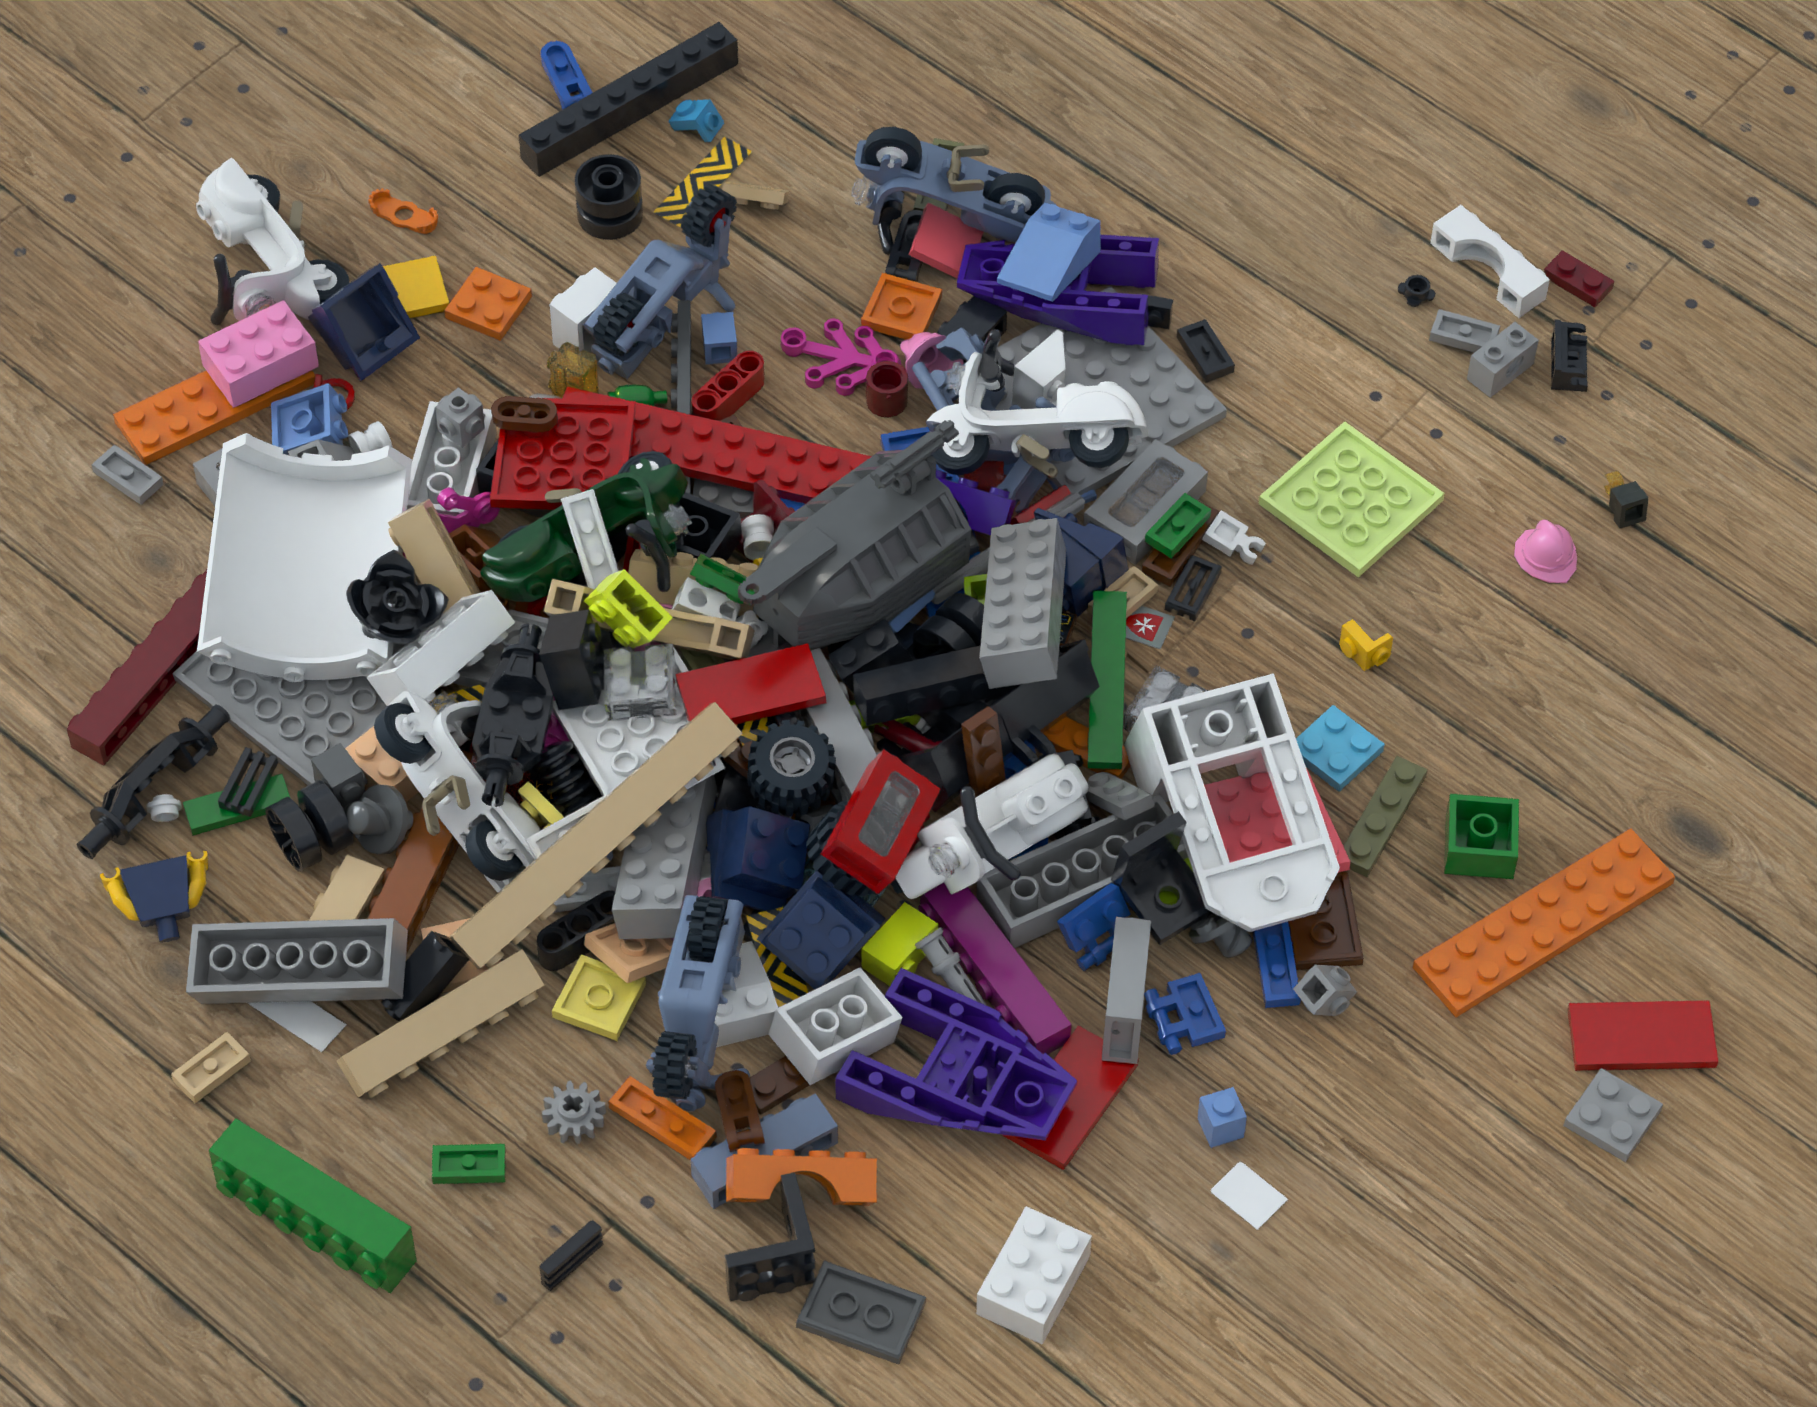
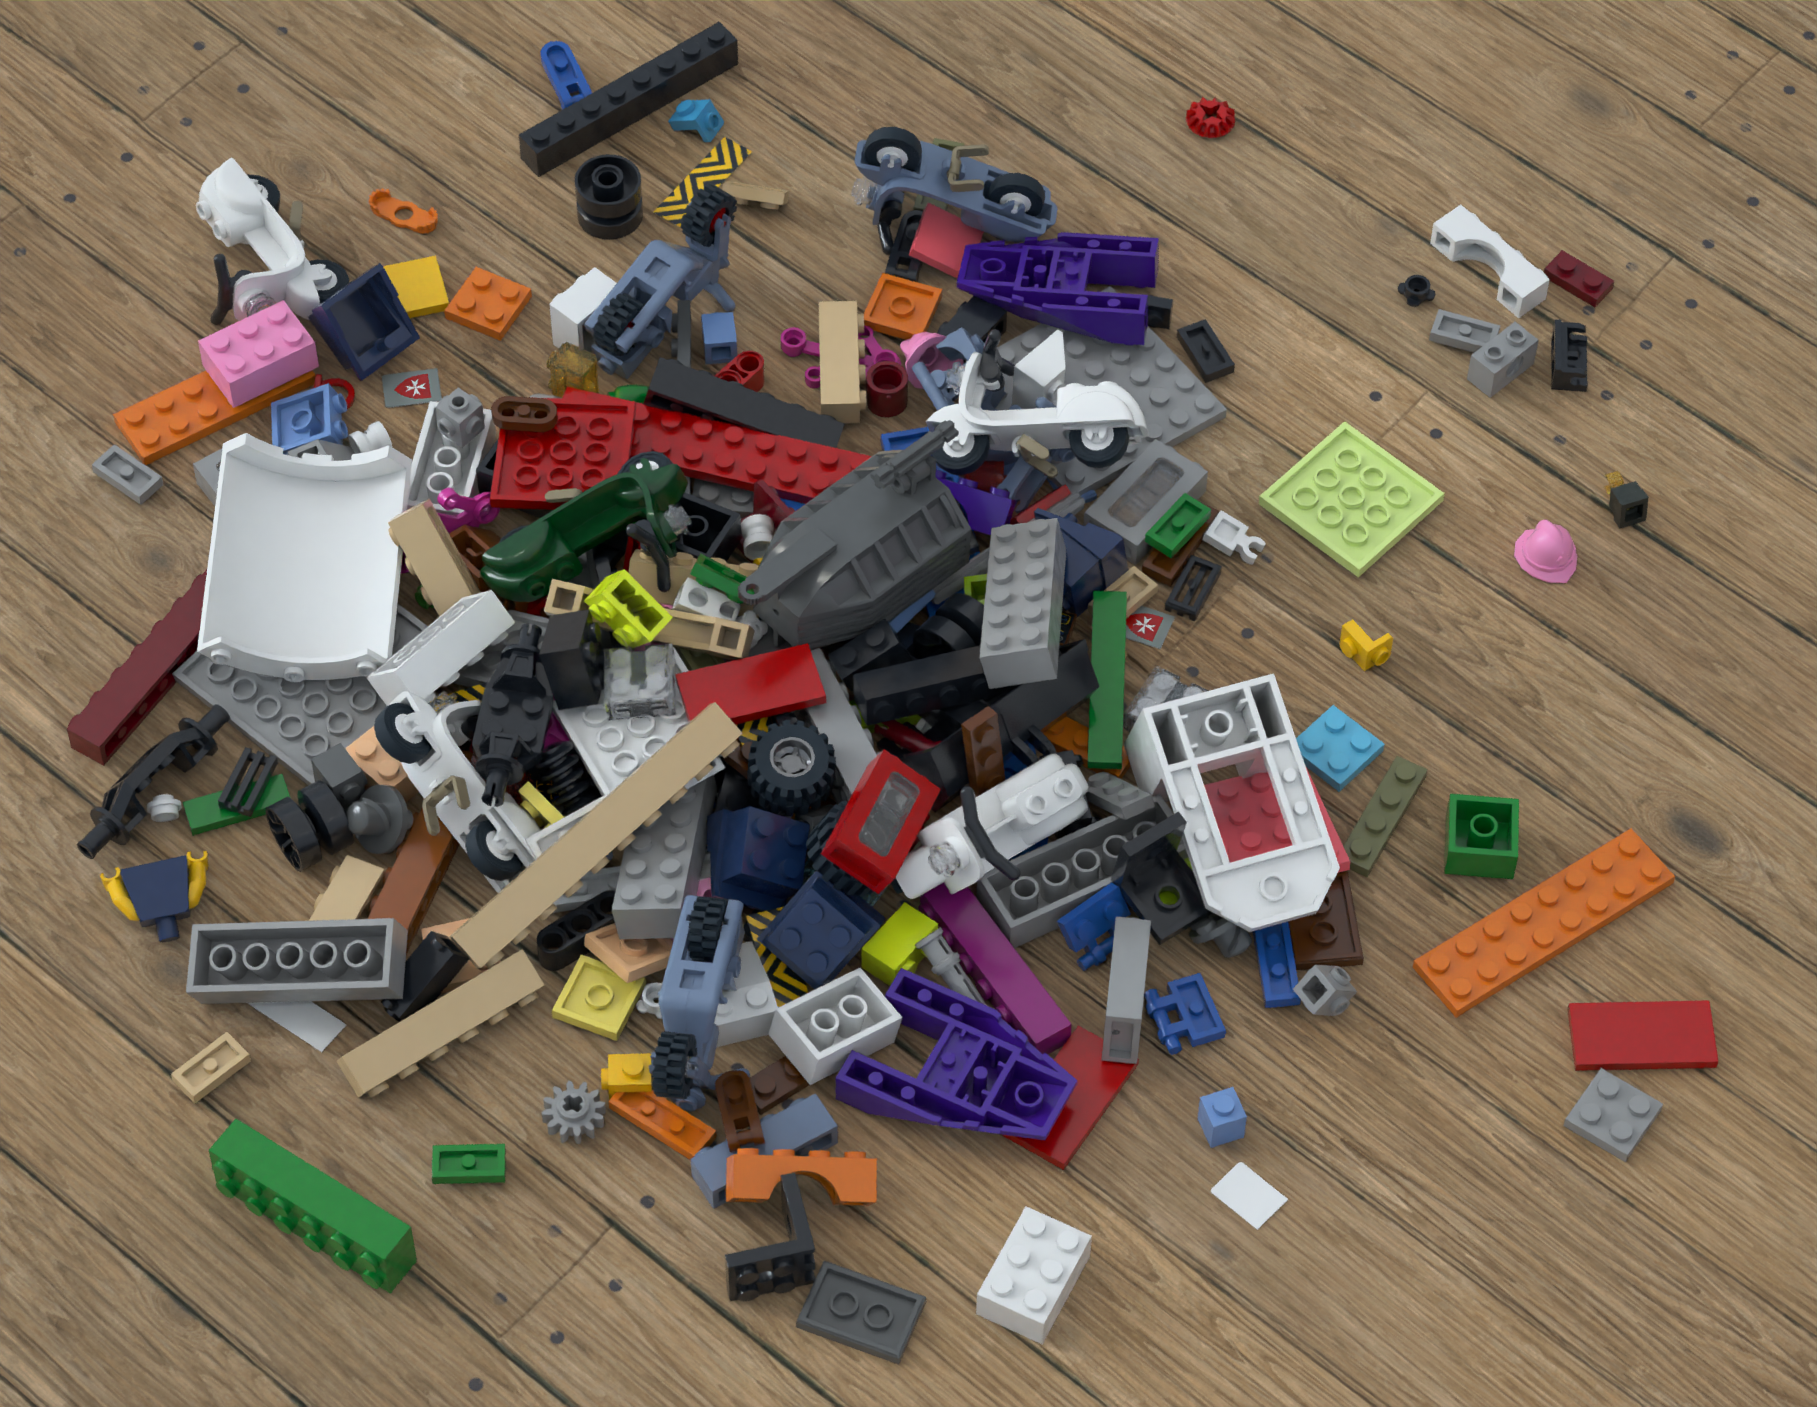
black brick [346,549,449,644] -> none
black tile [539,1220,603,1291] -> none
white tile [561,489,618,589] -> none
medium blue slope [997,203,1101,302] -> none
none -> light grey sticker [382,368,442,408]
none -> yellow bracket [601,1053,652,1100]
none -> white plate [636,983,662,1019]
none -> black brick [643,357,845,448]
none -> tan brick [819,301,866,423]
none -> red gear [1186,97,1235,138]

